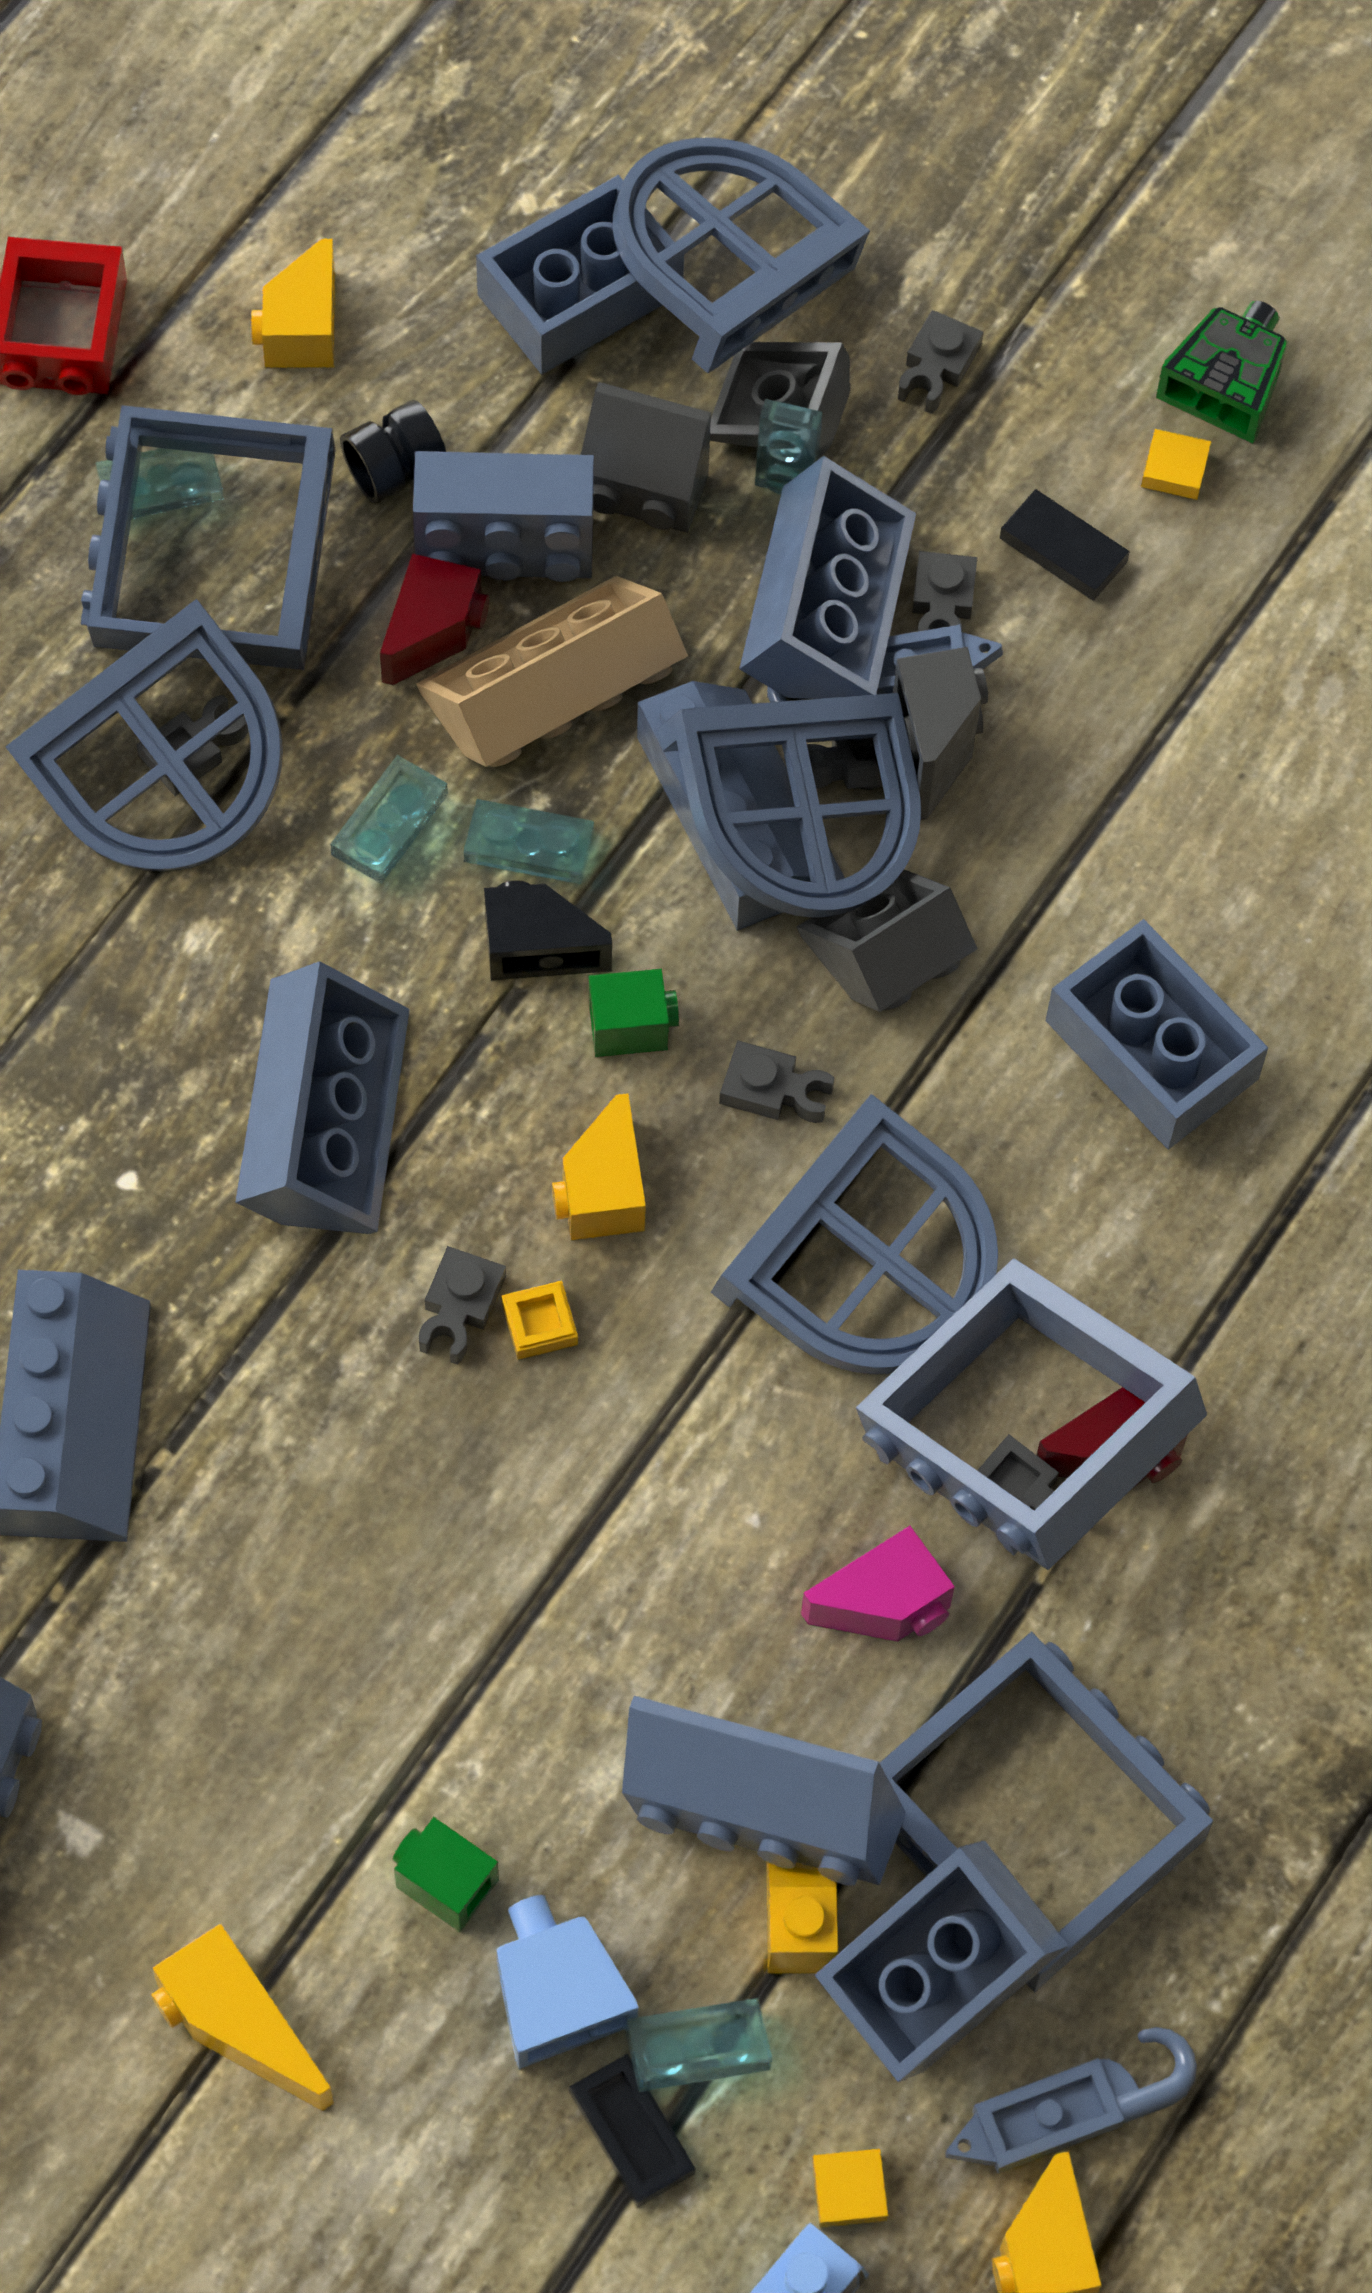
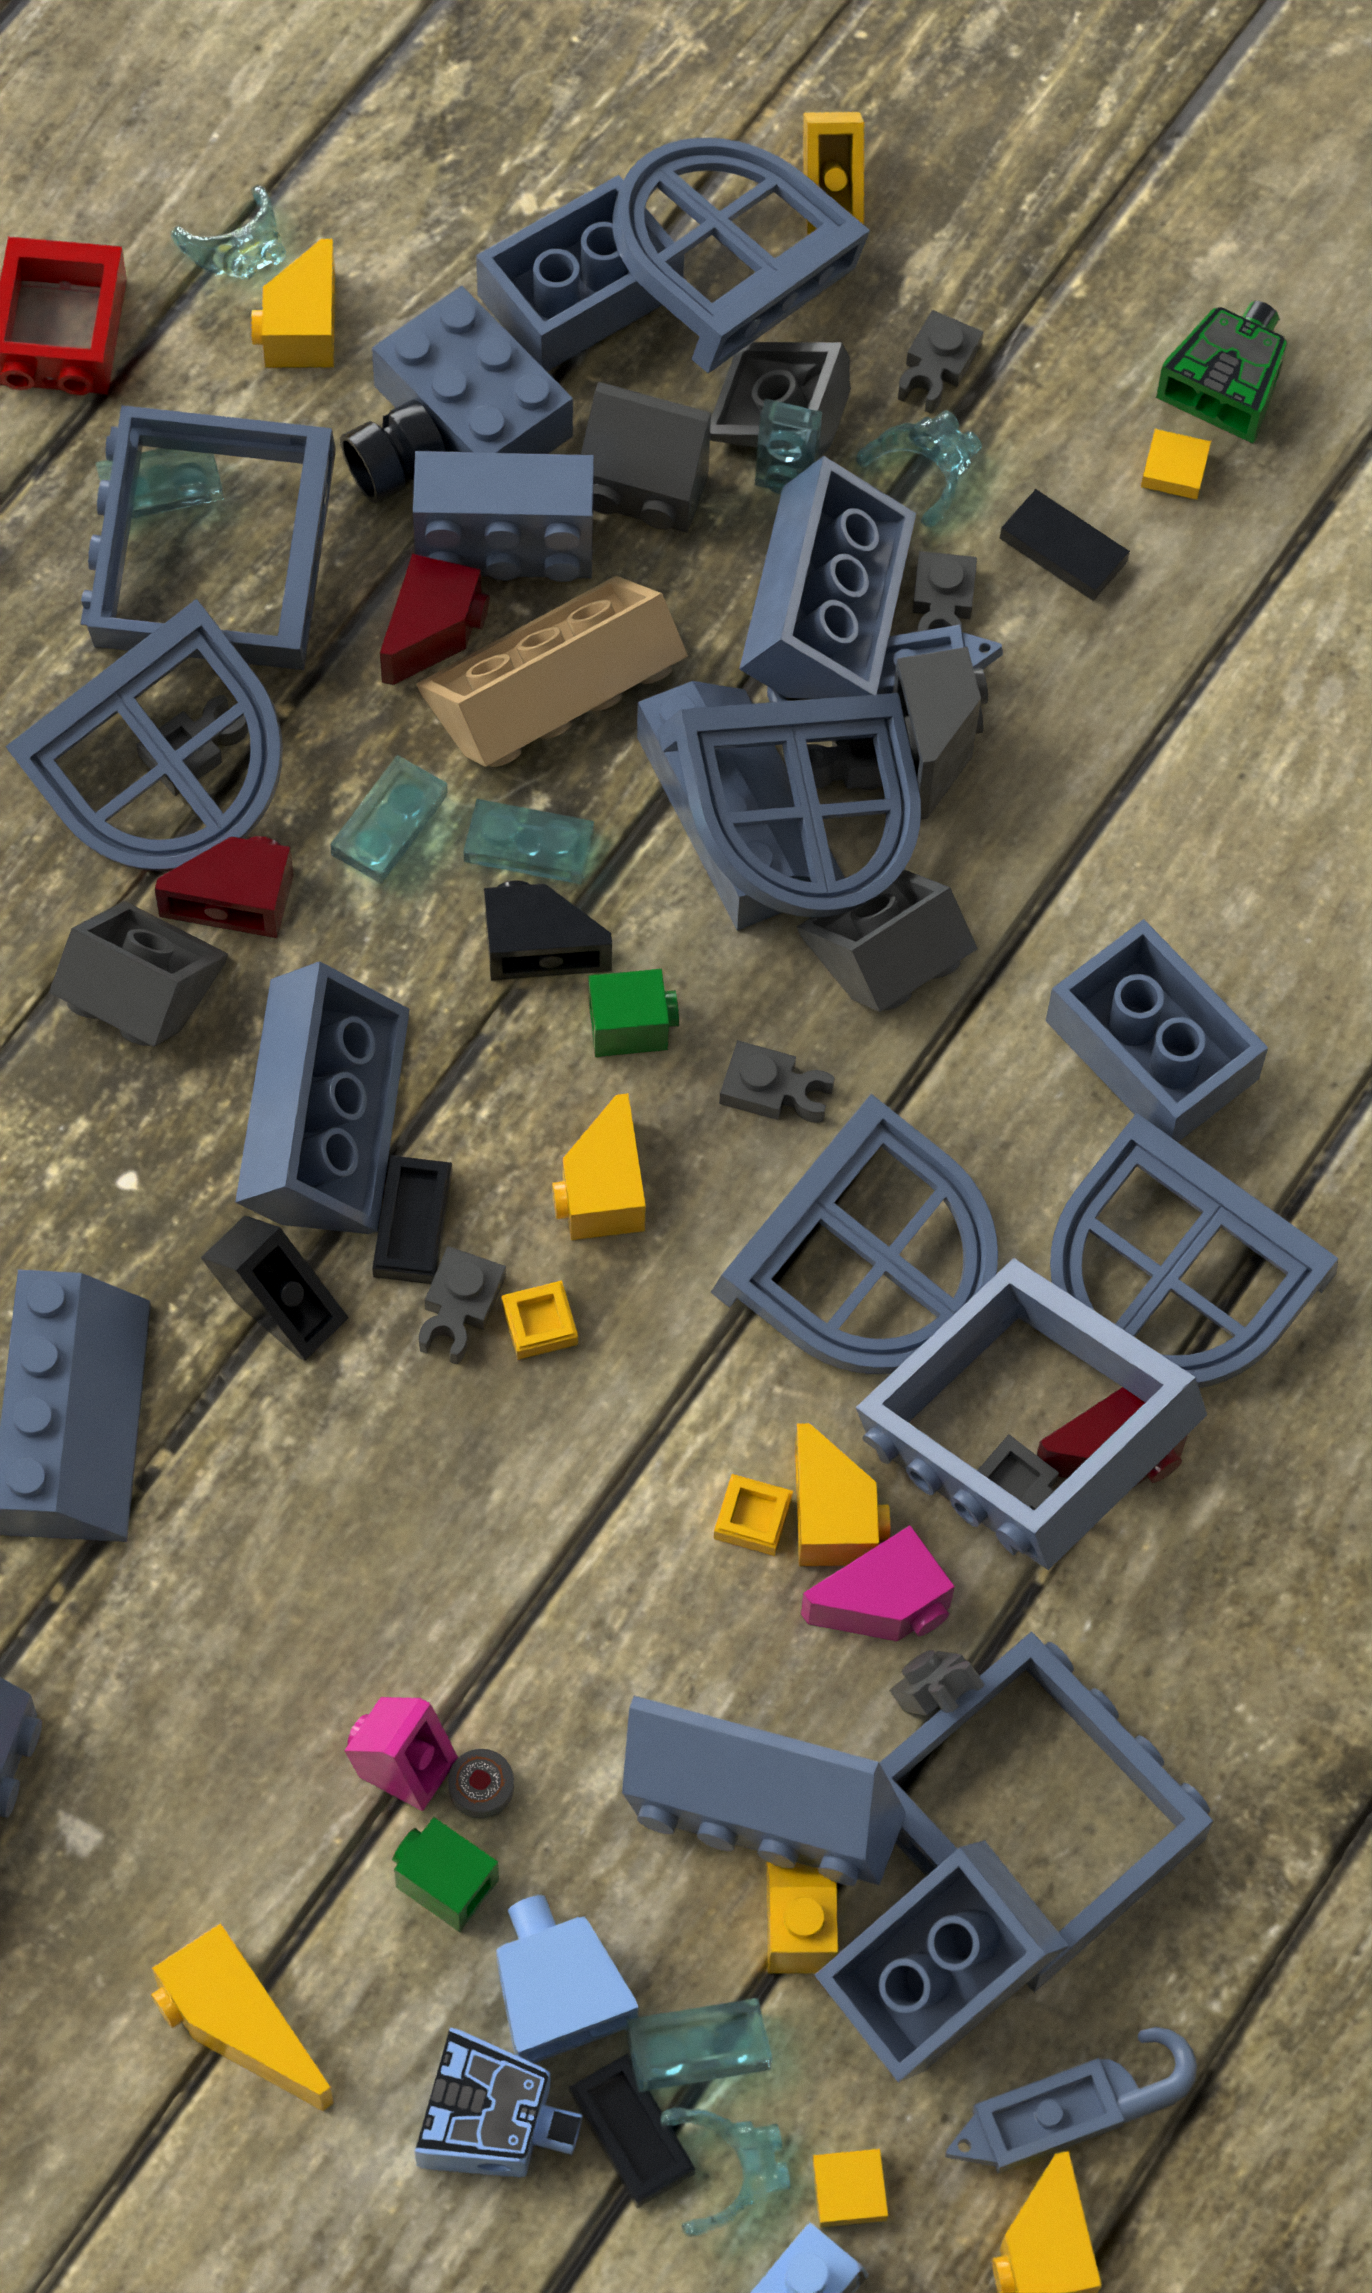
none -> dark grey slope [49,901,229,1047]
none -> dark red slope [155,836,294,938]
none -> clear light blue helmet [171,185,286,280]
none -> black slope [201,1215,349,1361]
none -> dark pink slope [344,1697,458,1812]
none -> sand blue brick [372,285,573,454]
none -> black tile [372,1155,453,1284]
none -> torso [415,2027,582,2177]
none -> dark grey tile [448,1749,514,1819]
none -> clear light blue helmet [660,2108,790,2237]
none -> yellow tile [713,1474,793,1556]
none -> yellow slope [795,1423,890,1566]
none -> yellow slope [803,112,864,236]
none -> clear light blue helmet [856,410,982,527]
none -> dark grey plate [889,1650,985,1715]
none -> sand blue window [1050,1113,1338,1388]

